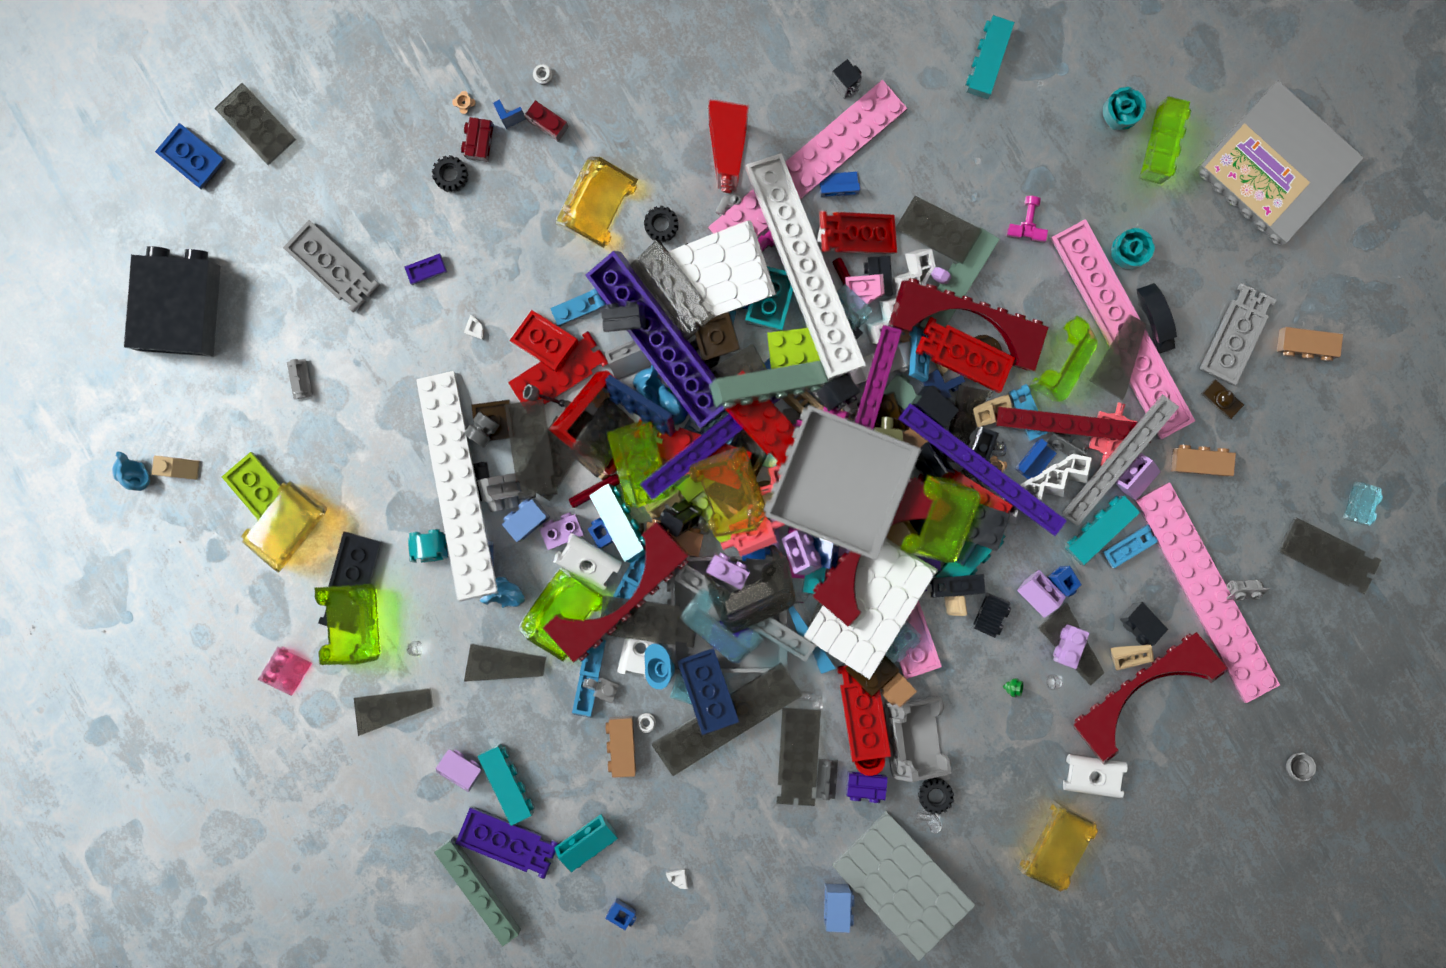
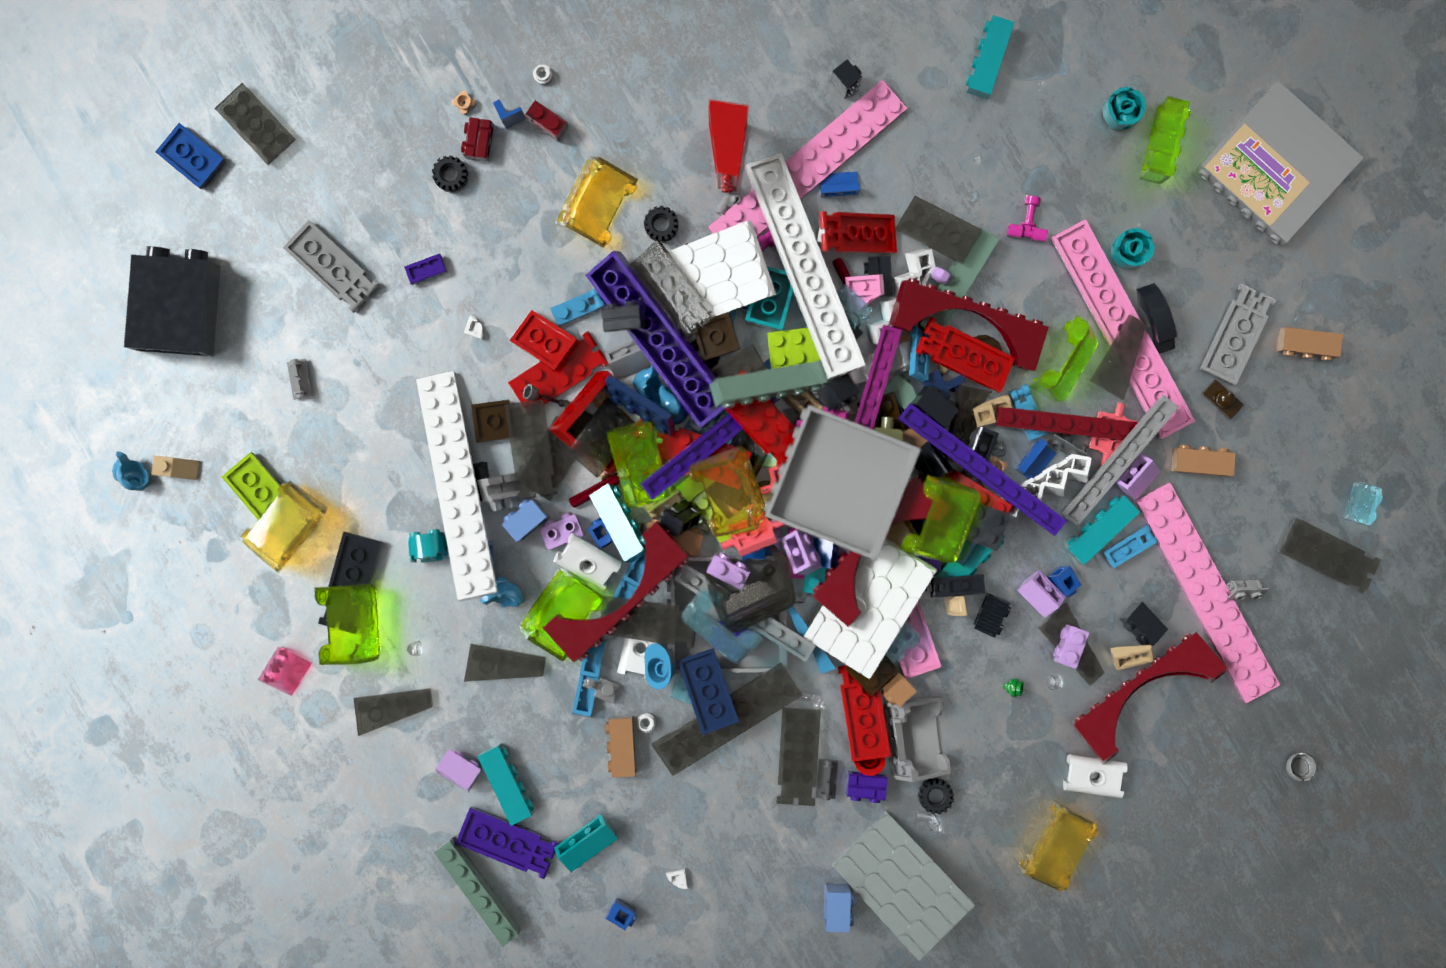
dark grey wheel [463,411,500,448] -> none

